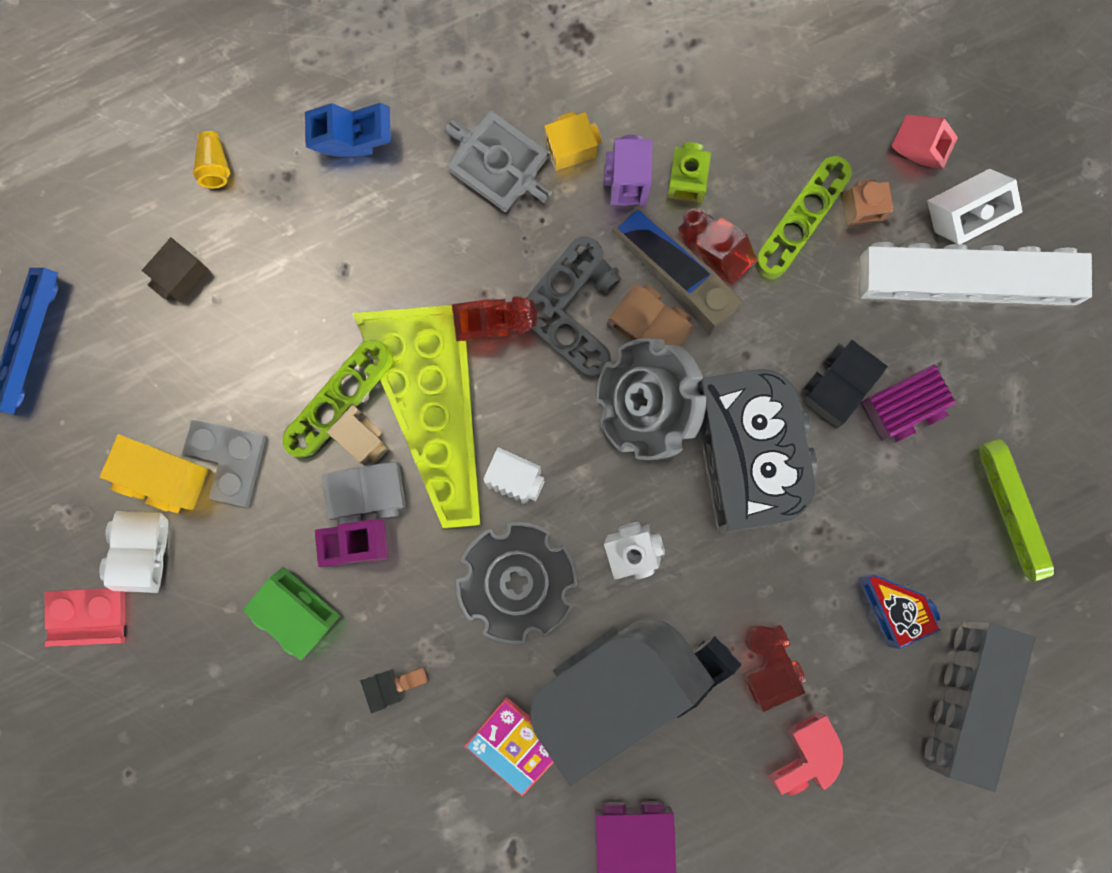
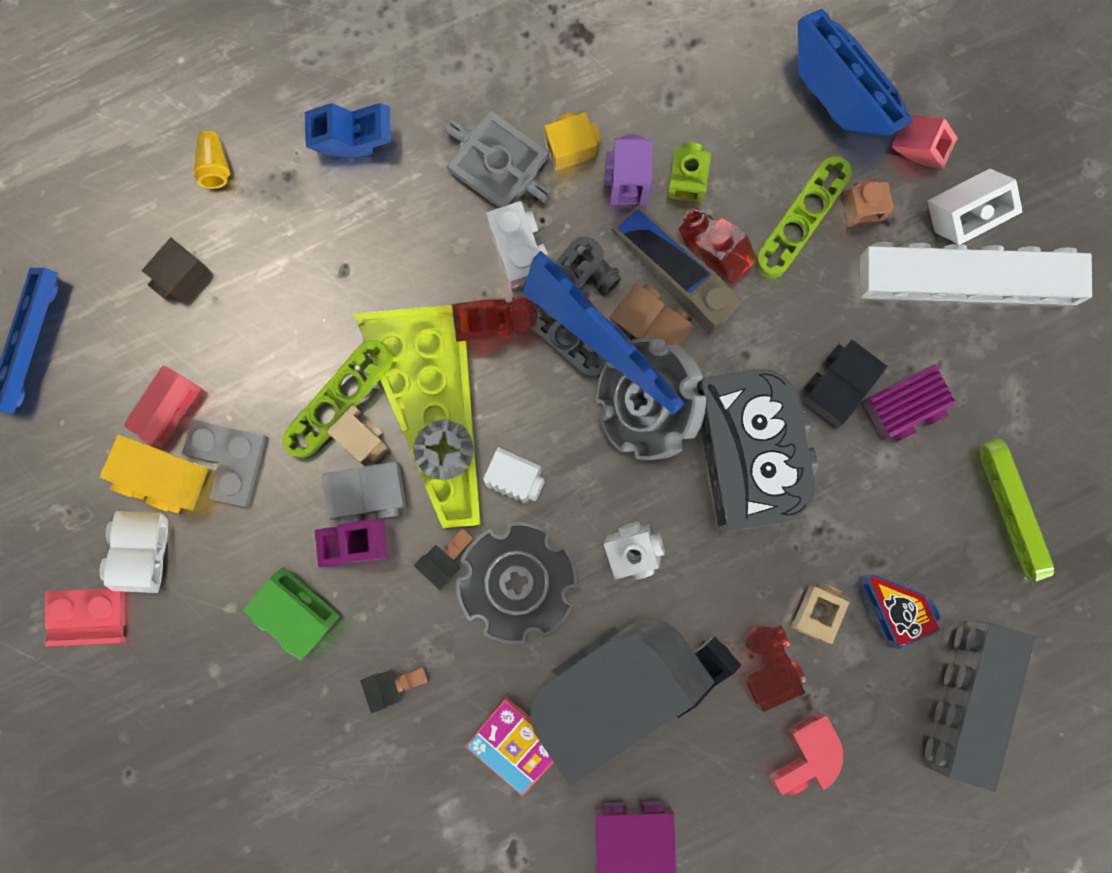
none -> coral panel [124,365,202,450]
none -> light grey gear [413,419,474,480]
none -> pearl dark grey piece [414,528,474,591]
none -> white brick [486,201,548,292]
none -> blue wedge [523,251,686,414]
none -> tan brick [790,583,850,645]
none -> blue wedge [798,9,913,135]

